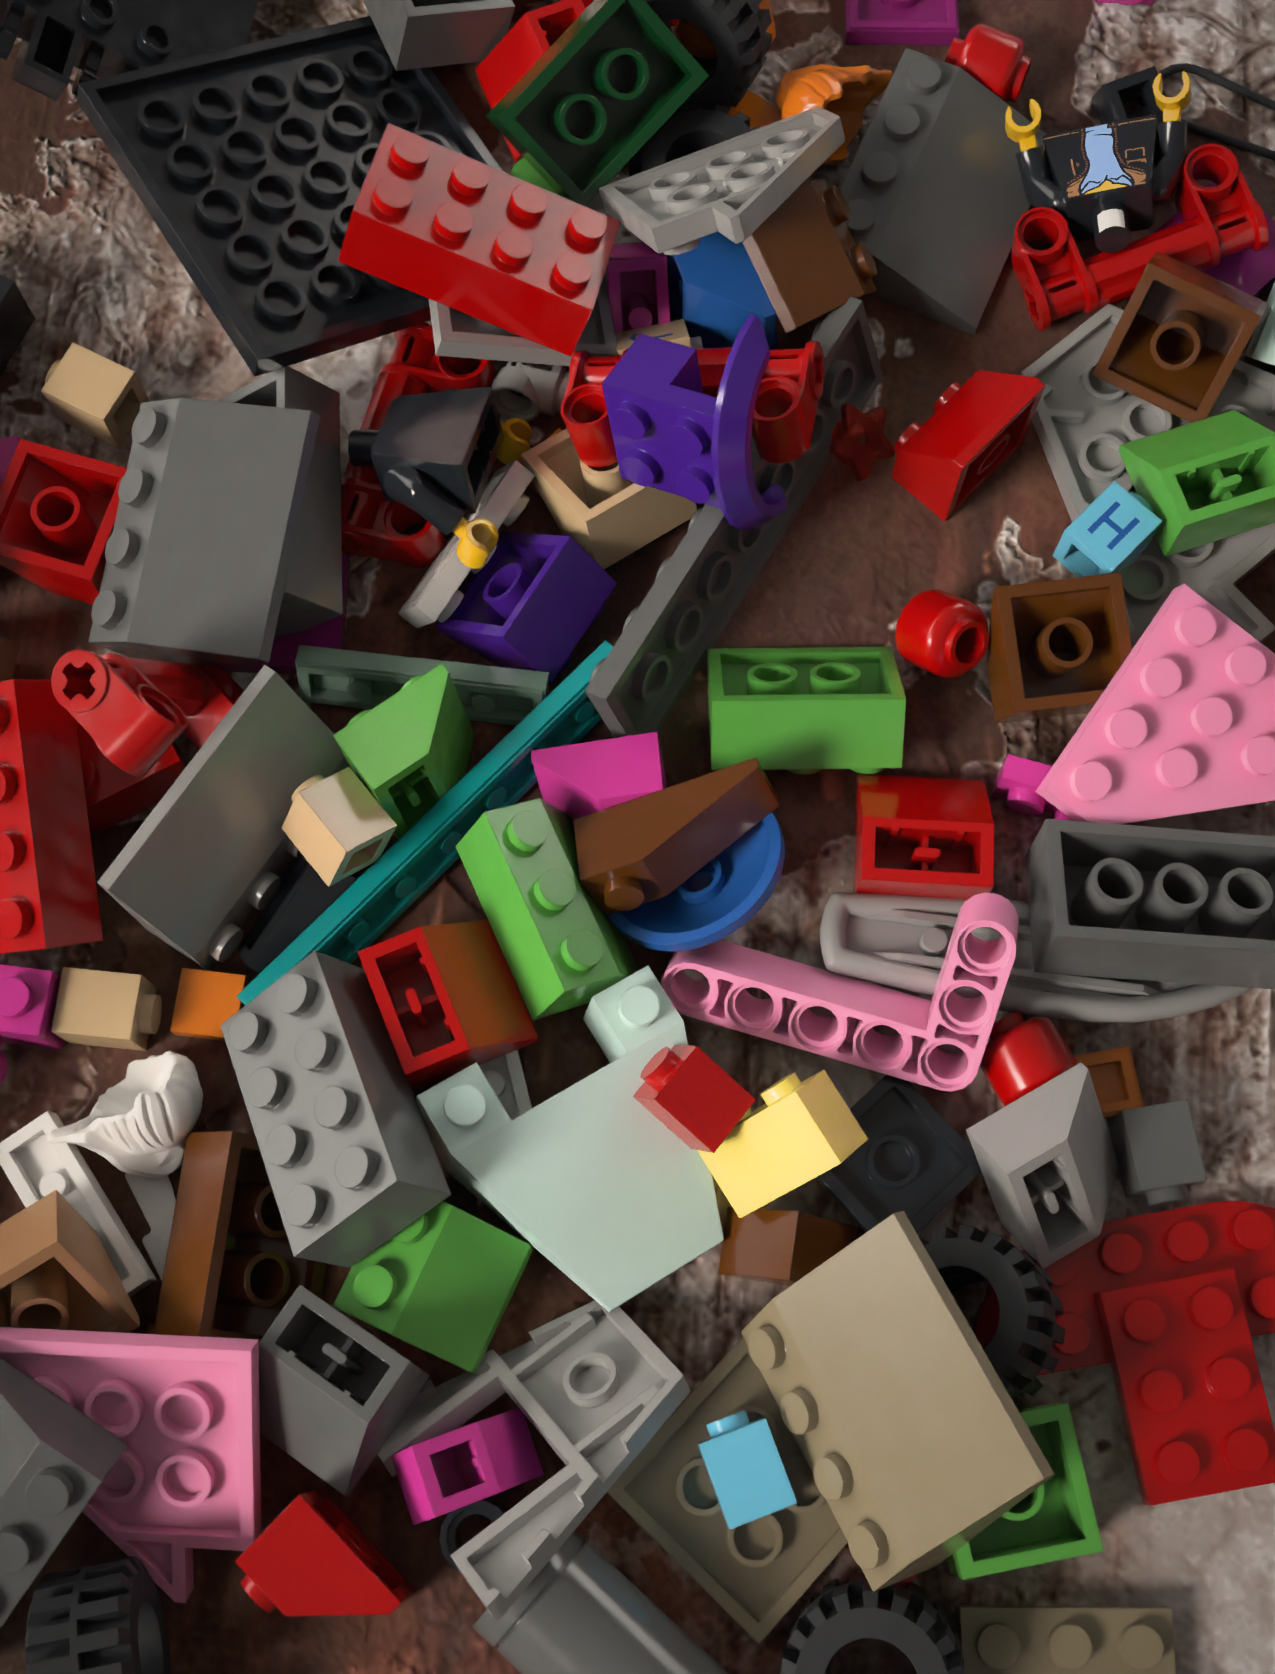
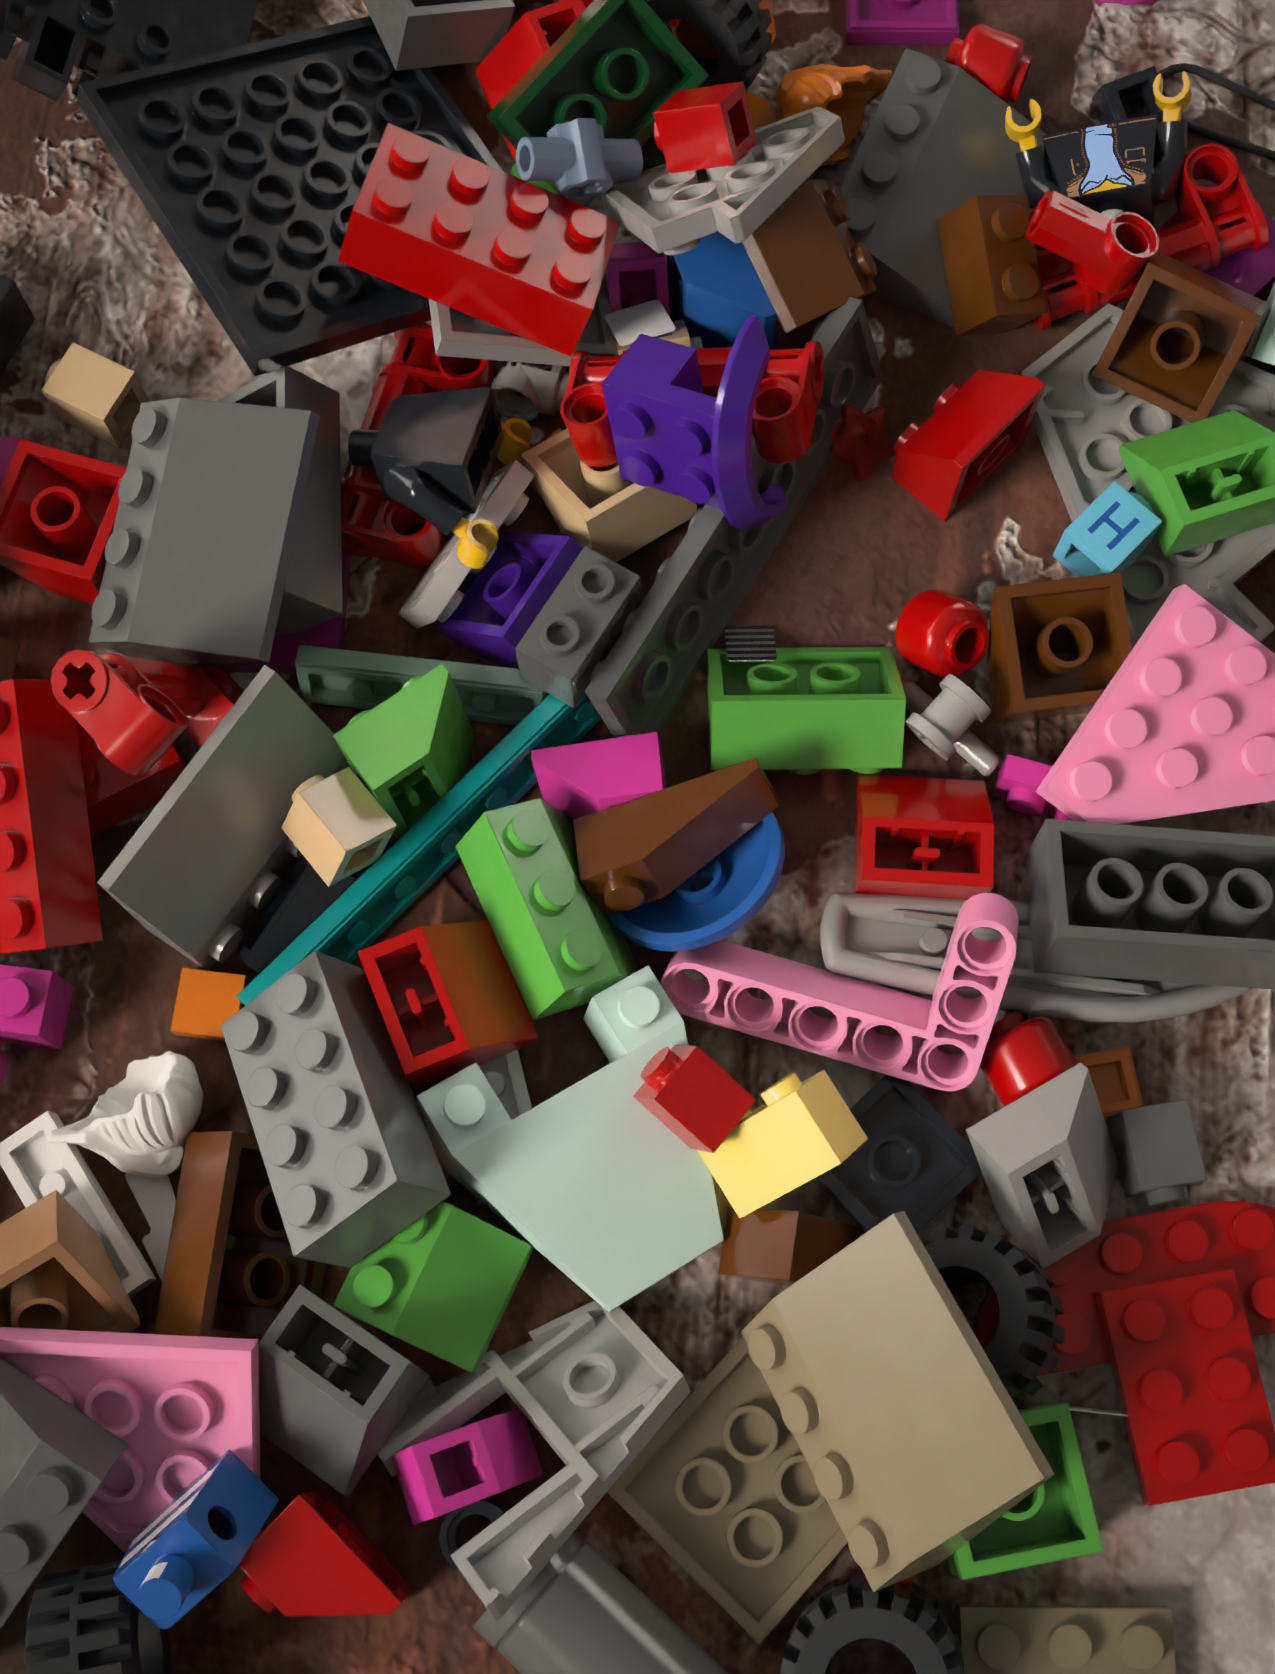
tan brick [51,967,162,1051] -> none
medium azure brick [697,1410,797,1530] -> none
none -> blue torso [113,1449,279,1630]
none -> sand blue axle [515,118,643,200]
none -> dark grey brick [515,546,641,709]
none -> white sticker [604,300,676,346]
none -> red brick [653,81,757,173]
none -> sticker [725,626,777,661]
none -> light grey piece [902,674,1002,776]
none -> reddish brown brick [937,193,1046,336]
none -> red piece [1024,189,1159,295]
none -> white sticker [1069,1405,1128,1416]

